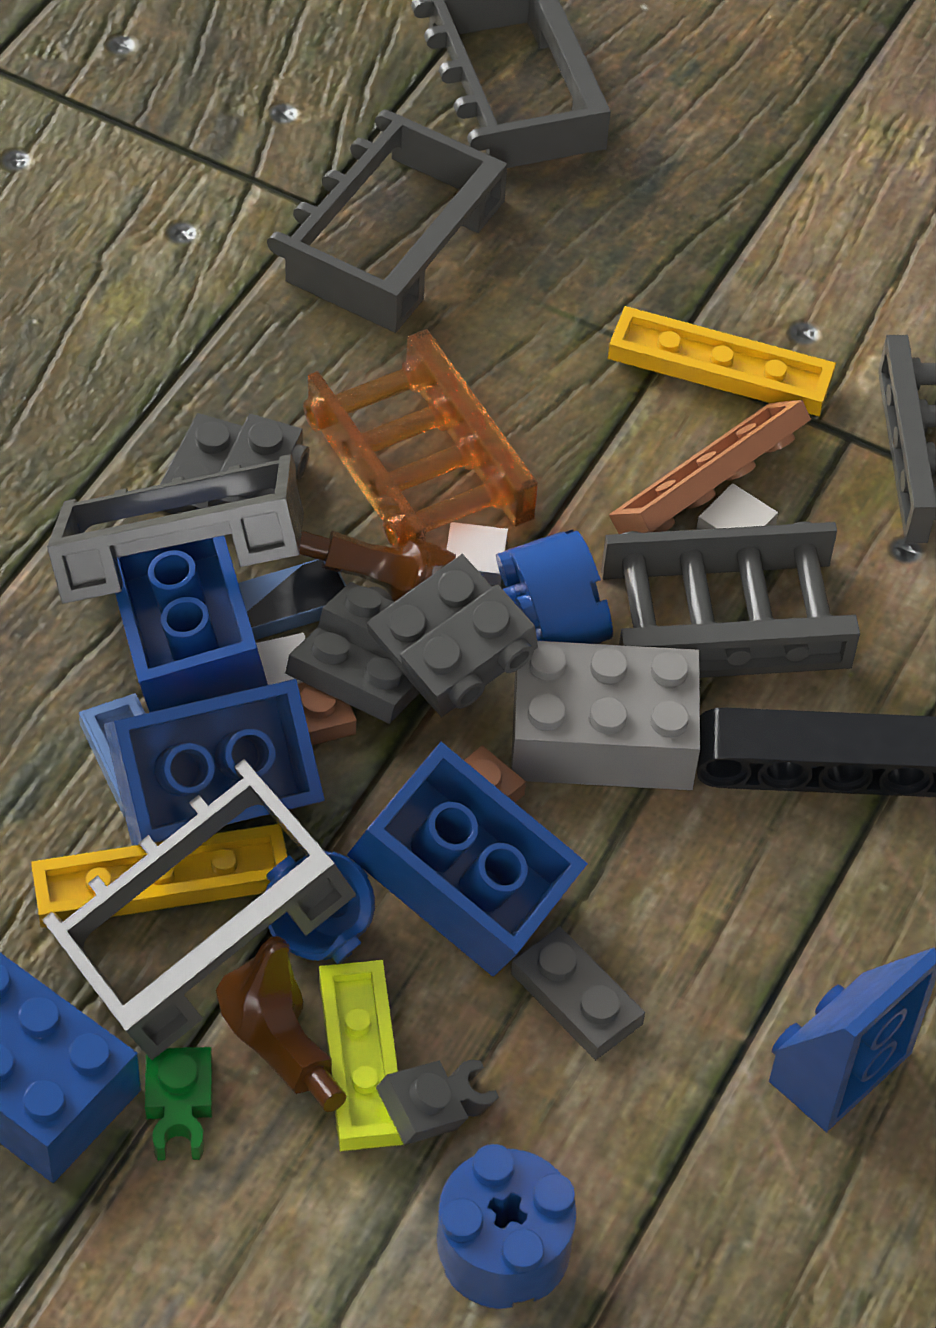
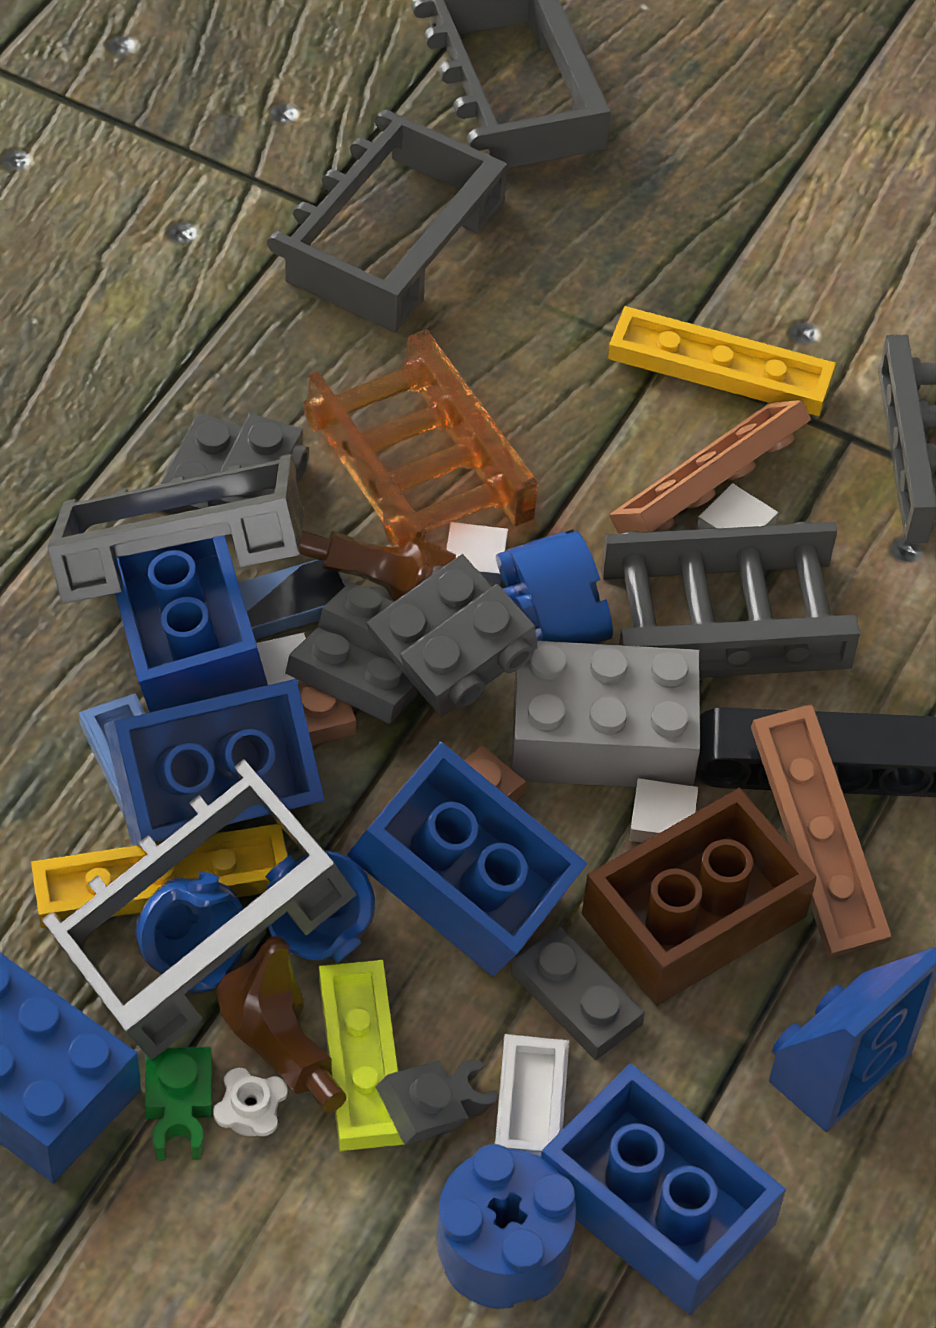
none -> blue cap [136,872,248,993]
none -> white plate [214,1068,288,1136]
none -> white tile [495,1034,569,1157]
none -> blue brick [541,1063,786,1315]
none -> reddish brown brick [582,787,817,1006]
none -> white tile [629,778,698,843]
none -> nougat plate [751,704,892,959]

